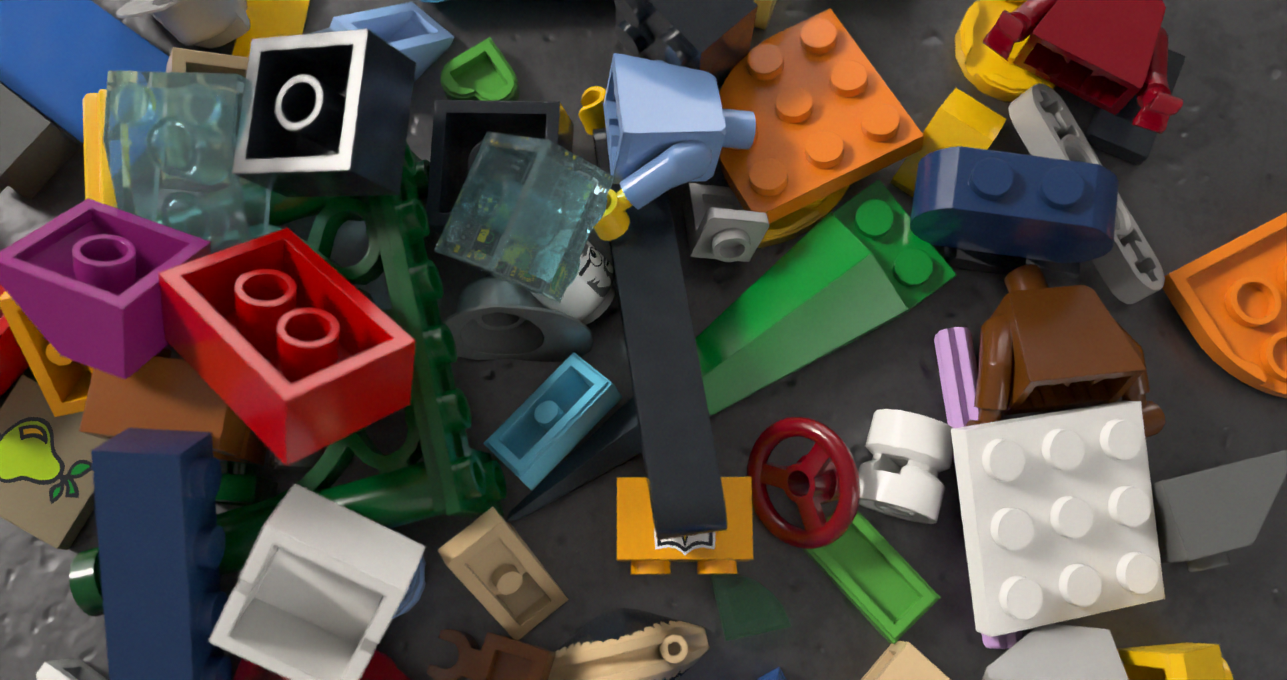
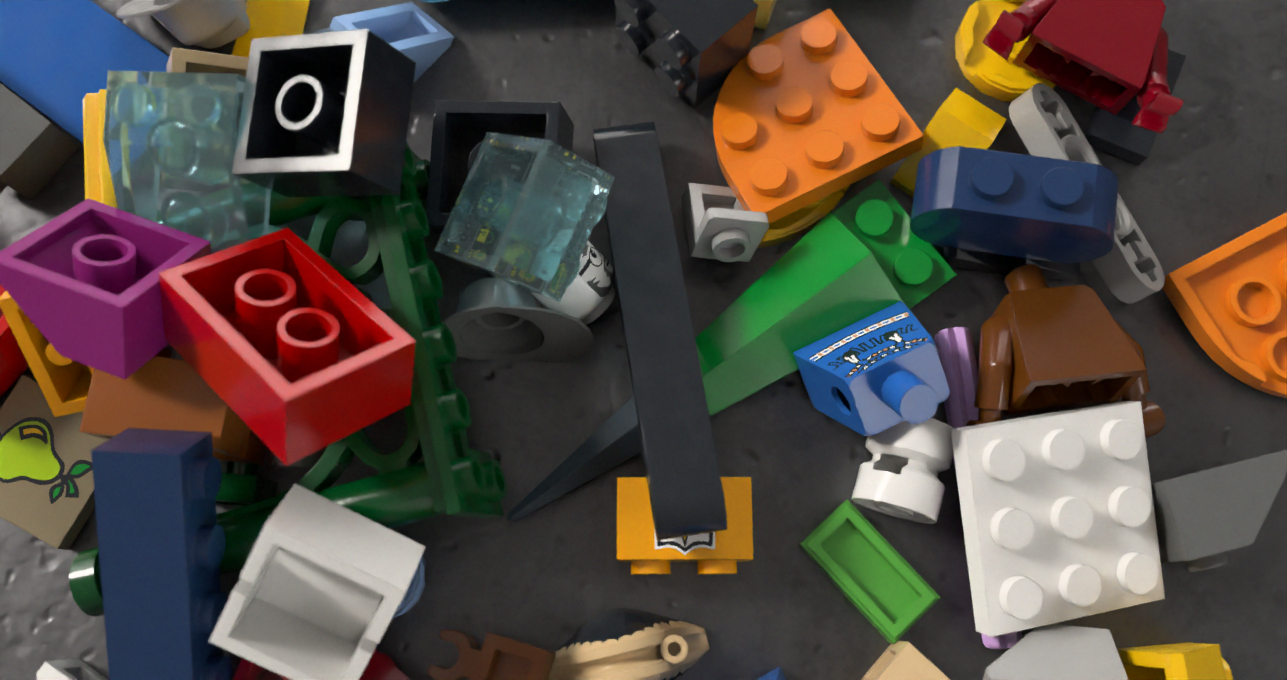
tan slope [438,507,568,640] -> none
bright green tile [440,37,520,101] -> none
medium azure brick [483,352,622,491] -> none
medium blue torso [578,53,756,241] -> none
clear green tile [710,574,791,641] -> none
dark red piece [746,417,860,549] -> none
none -> blue torso [793,301,950,436]

